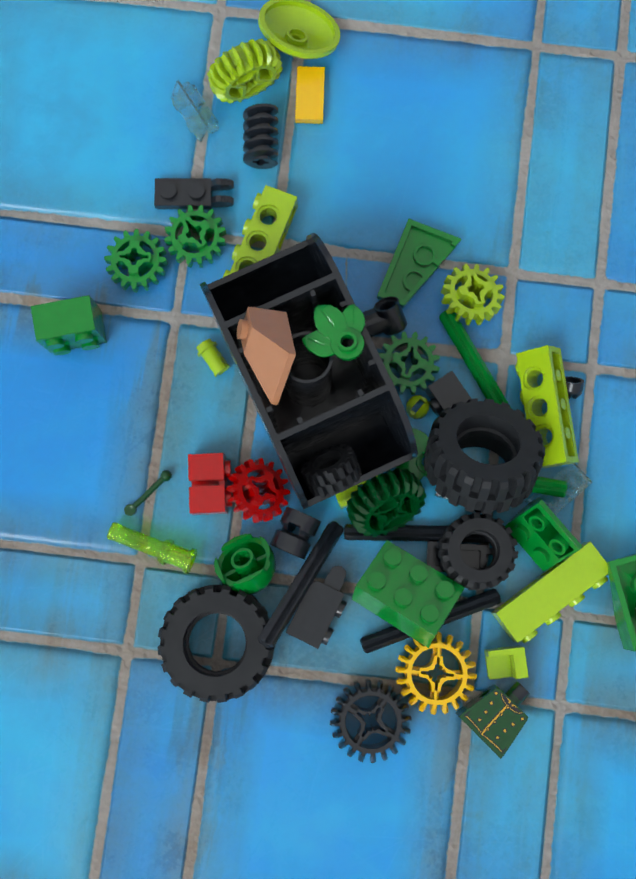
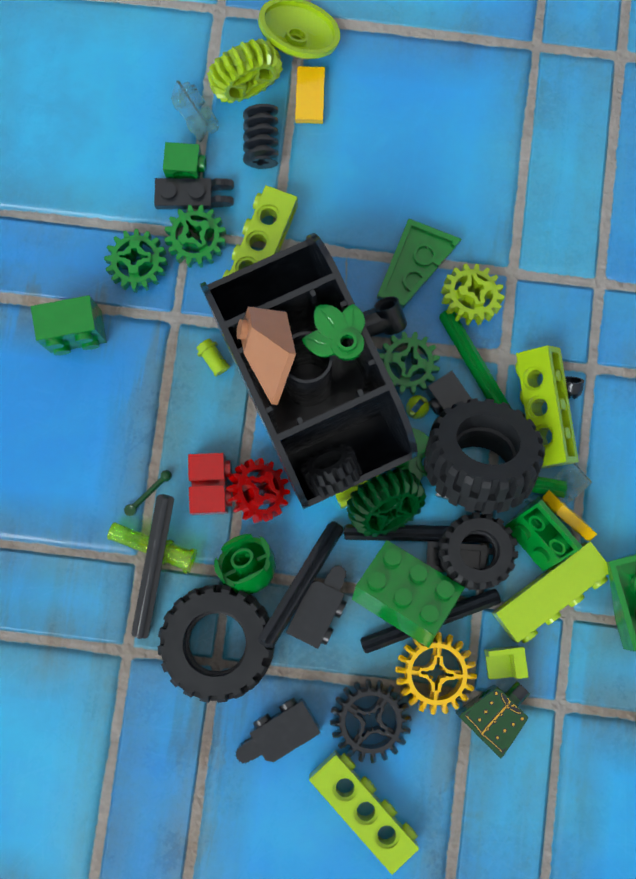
black wheel [270,507,321,560] -> none
none -> black axle [131,494,174,639]
none -> green brick [163,142,206,178]
none -> black hinge [235,697,321,764]
none -> lime brick [309,750,419,875]
none -> yellow tile [542,490,597,541]

